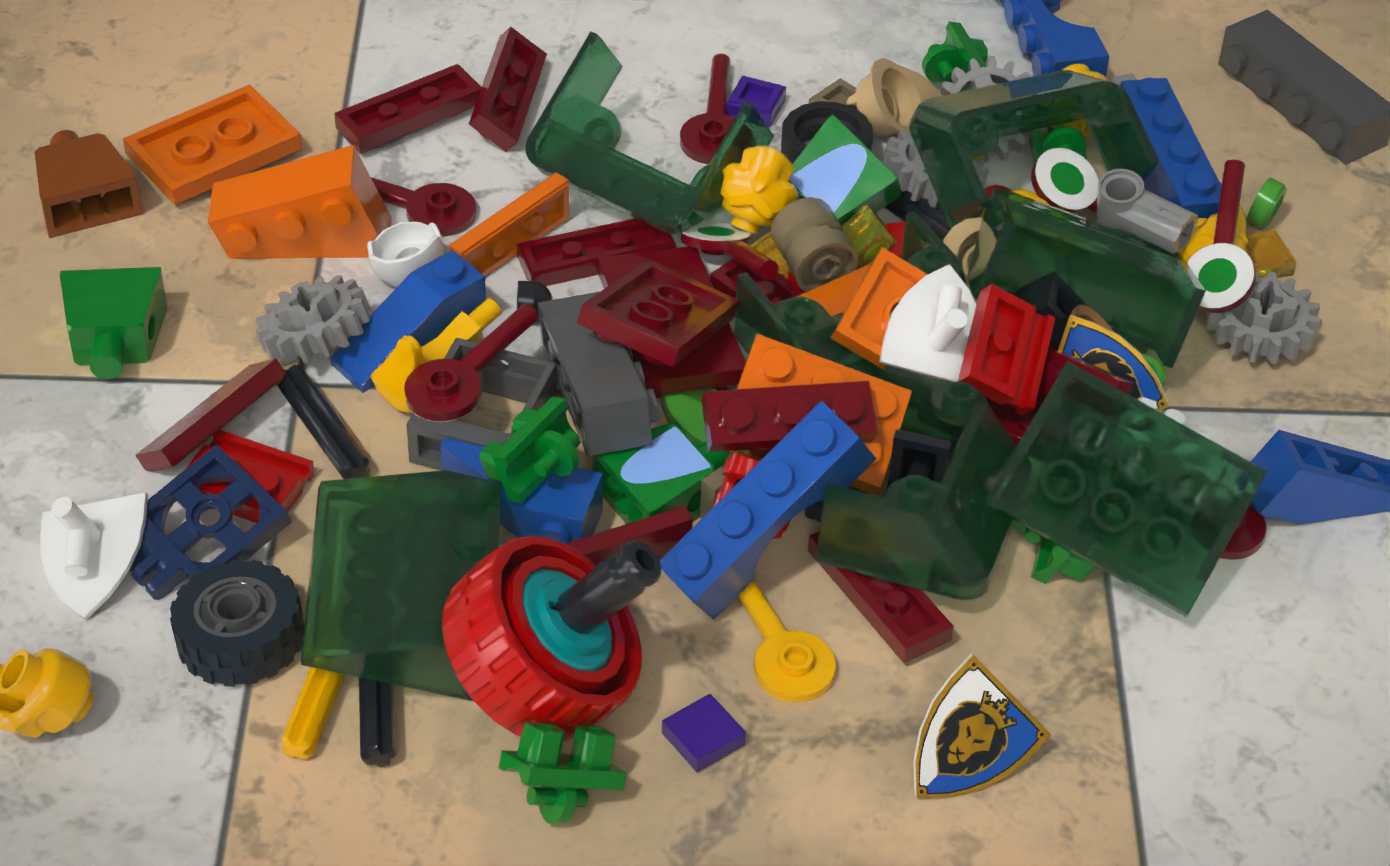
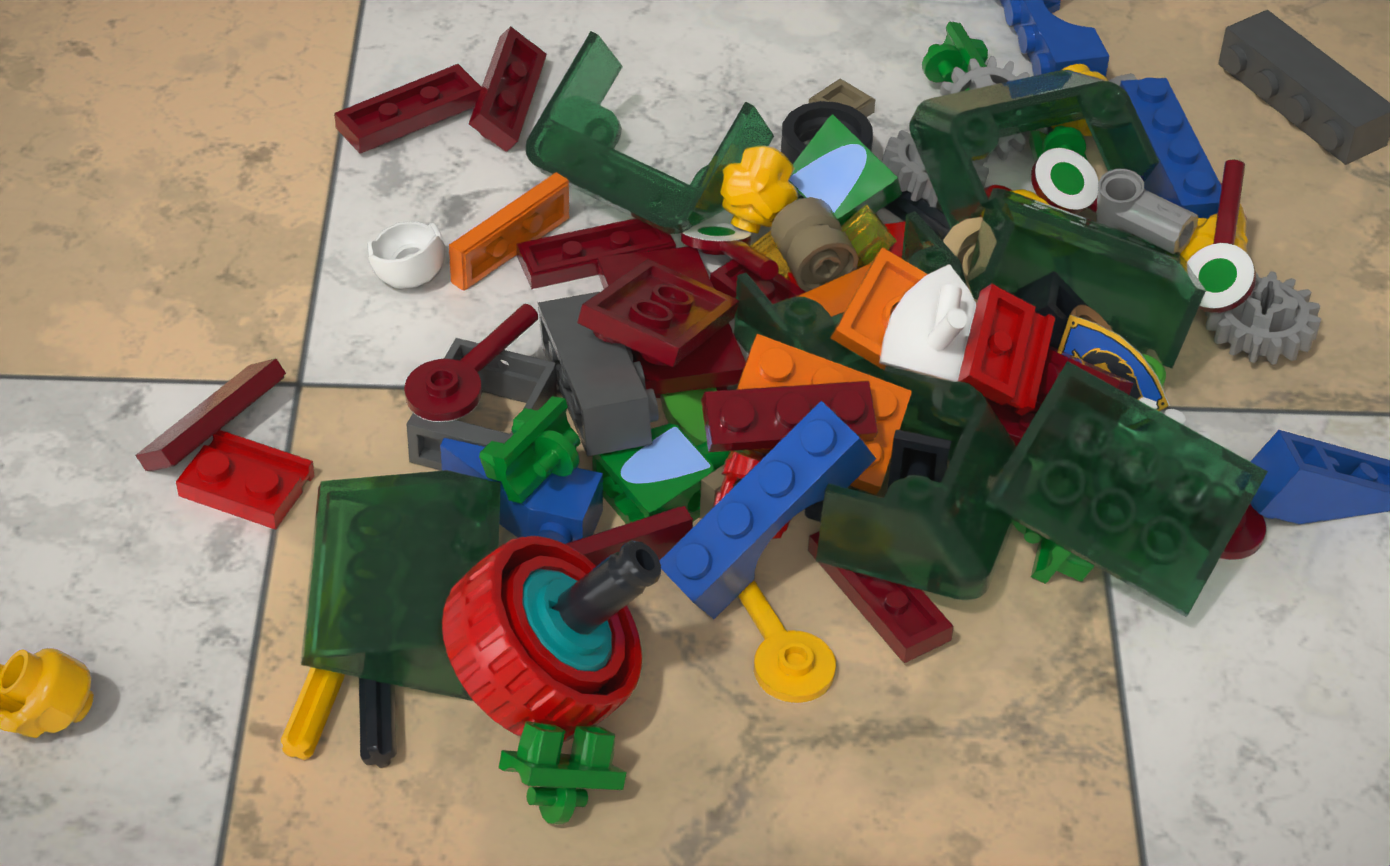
dark orange torso [35,130,142,238] -> none
white shield [40,492,148,620] -> none
green torso [60,267,167,379] -> none
orange plate [123,84,302,205] -> none
dark blue piece [129,444,291,600] -> none
black wheel [170,560,305,687] -> none
orange wedge [208,145,392,259] -> none
light grey gear [256,275,371,364] -> none
black axle [278,364,370,483] -> none
blue slope [330,250,486,393] -> none
yellow animal [370,298,502,413] -> none
dark red piece [371,177,476,237] -> none
black hinge [517,281,553,321] -> none
dark purple tile [662,694,746,772] -> none
dark red piece [680,54,747,165] -> none
dark purple tile [726,76,786,127] -> none
tan piece [846,58,945,137] -> none
shield [913,653,1051,797] -> none
bright green tile [1246,177,1287,229] -> none
clear yellow tile [1246,230,1297,278] -> none

